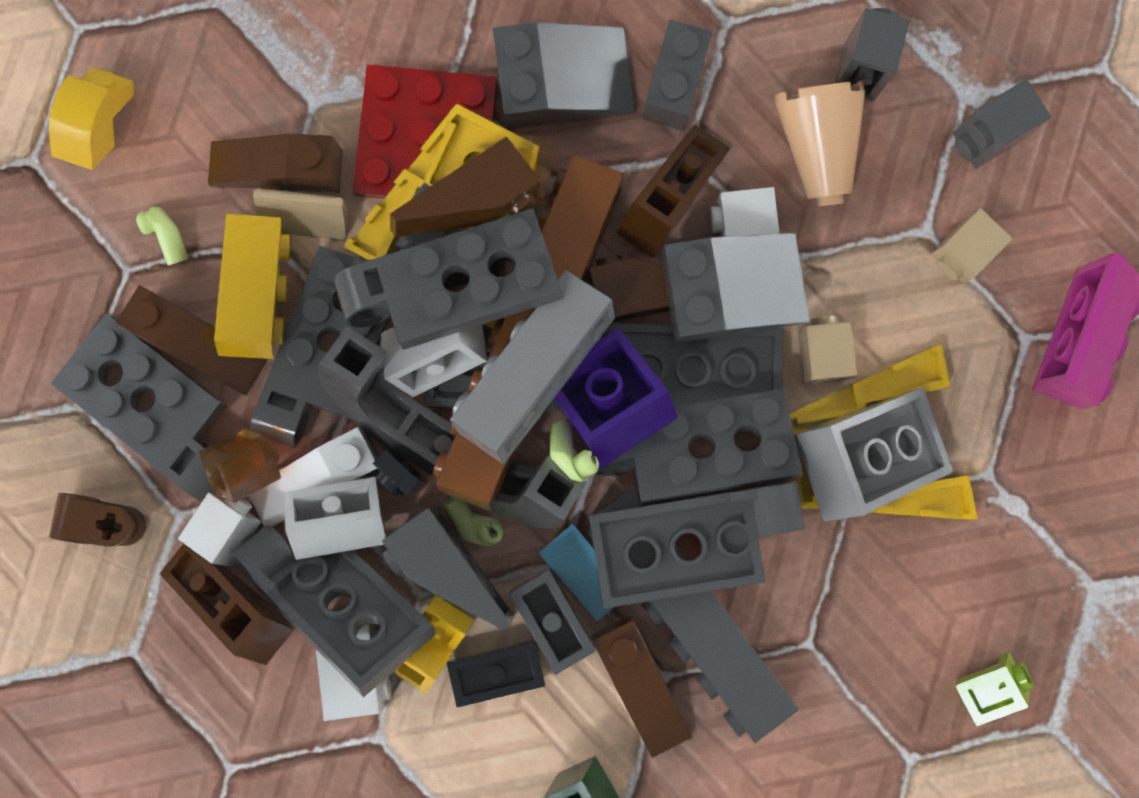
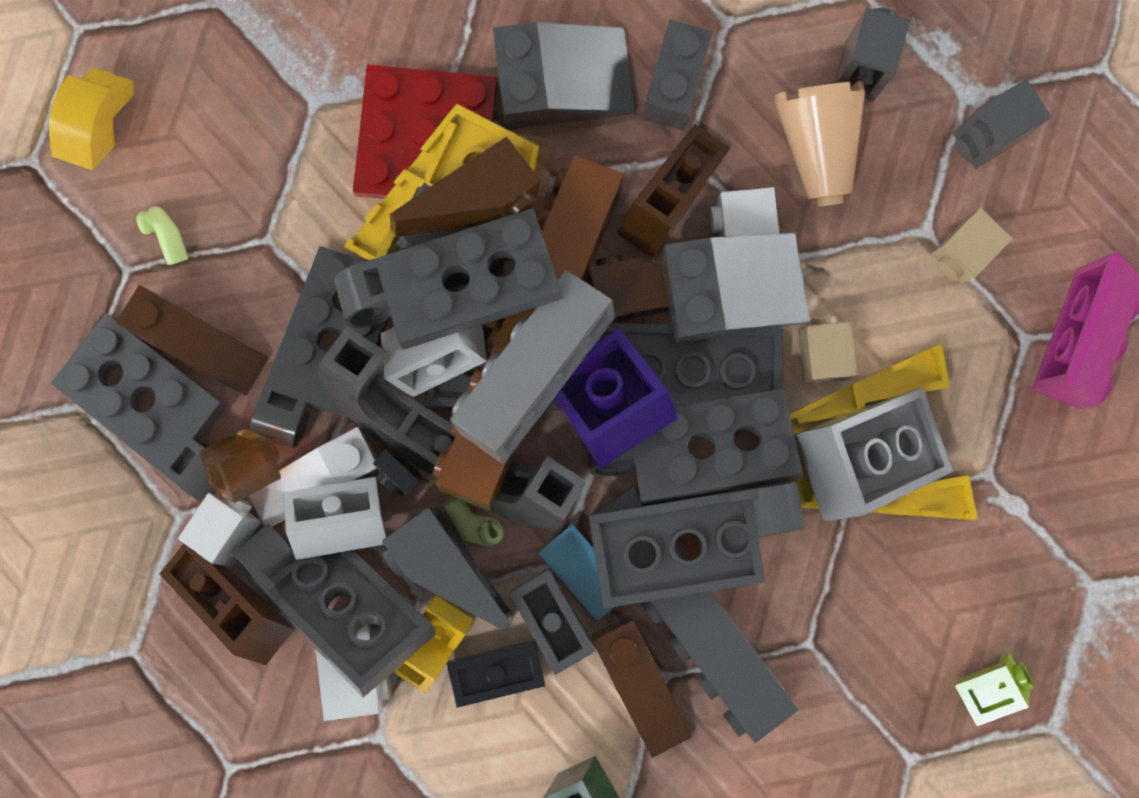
reddish brown piece [49,492,146,547] -> none
reddish brown slope [208,134,343,193] -> none
yellow brick [214,213,291,359] -> none
tan slope [253,188,350,240] -> none
yellowish green arm [550,421,599,482] -> none

